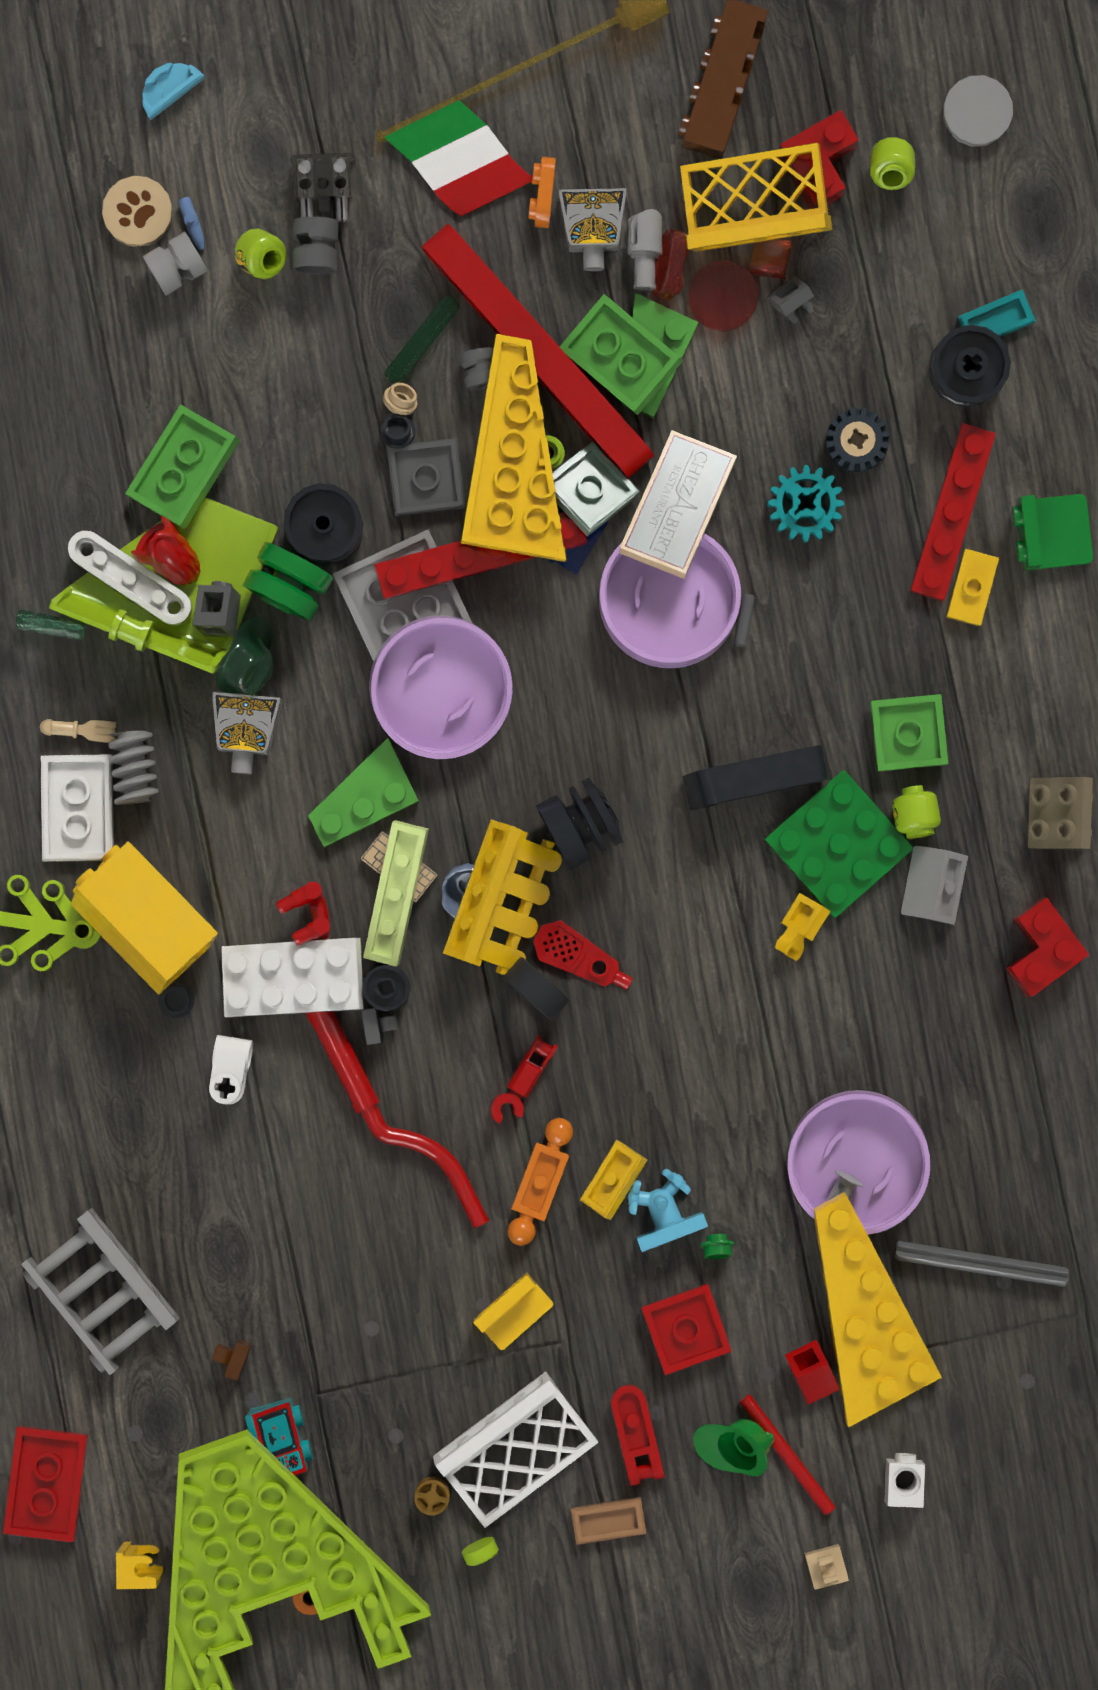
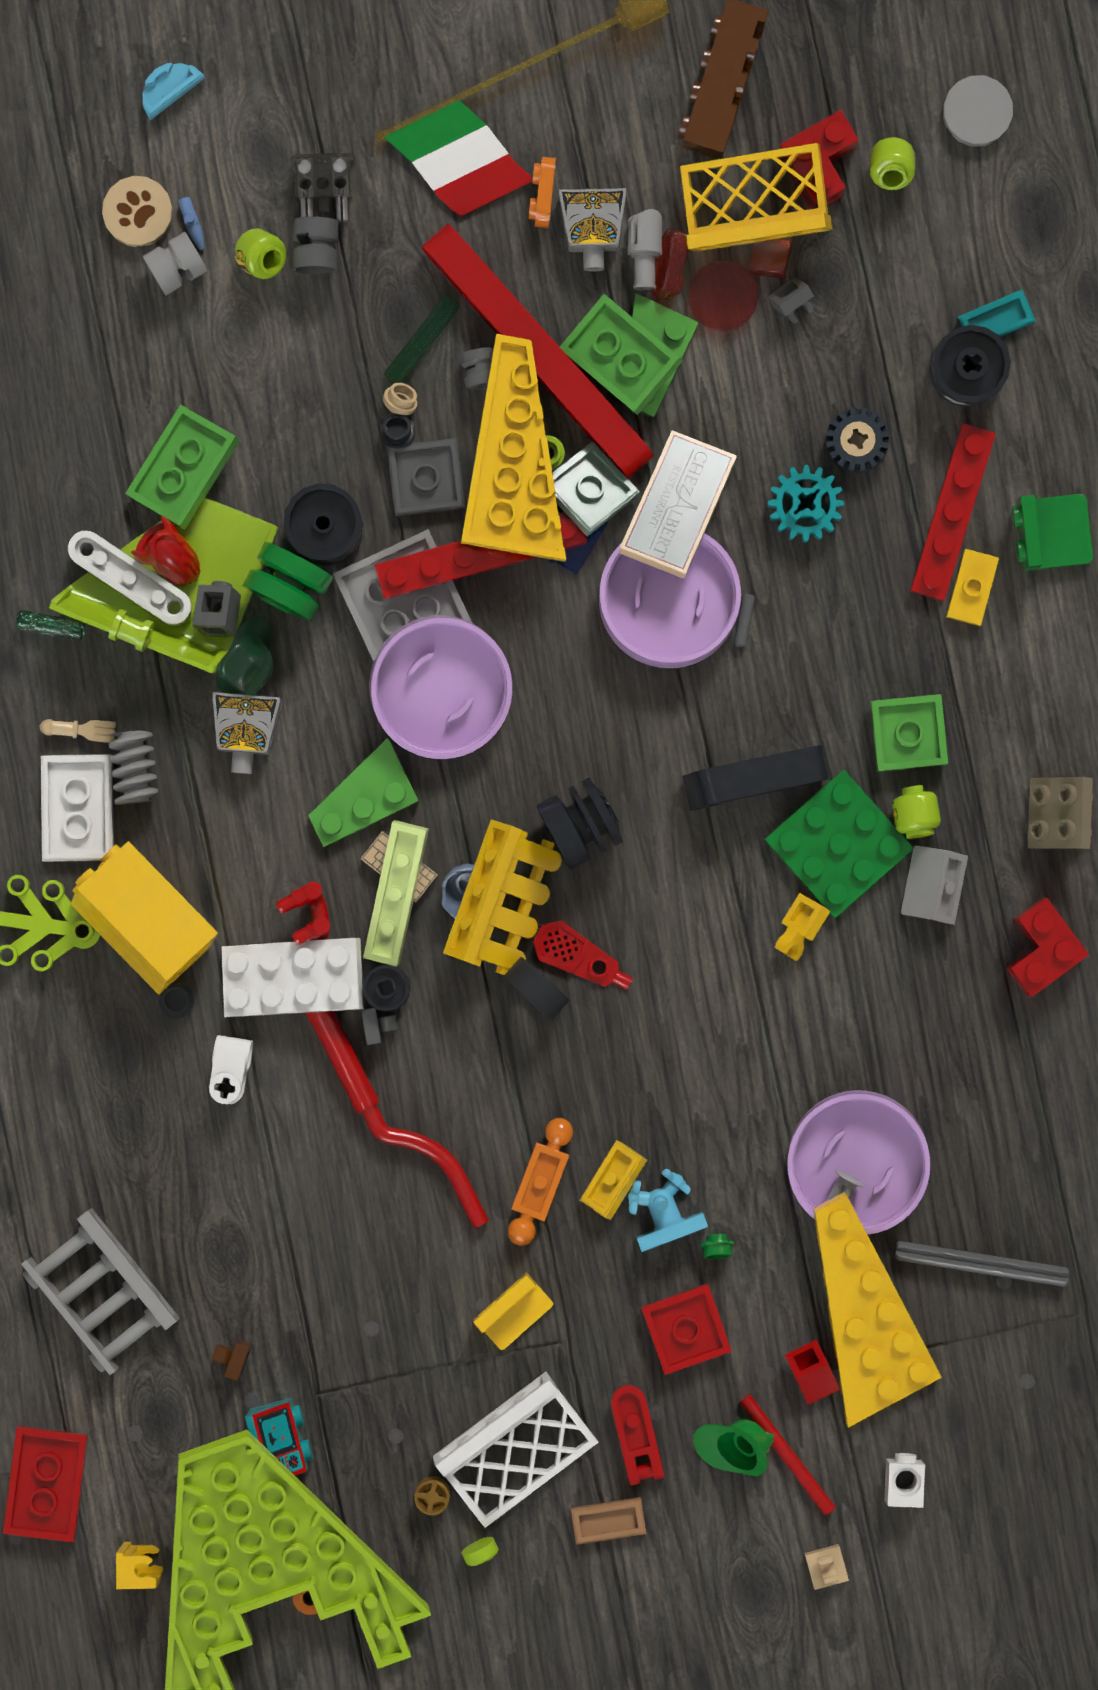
red piece [489,1034,558,1124] -> none

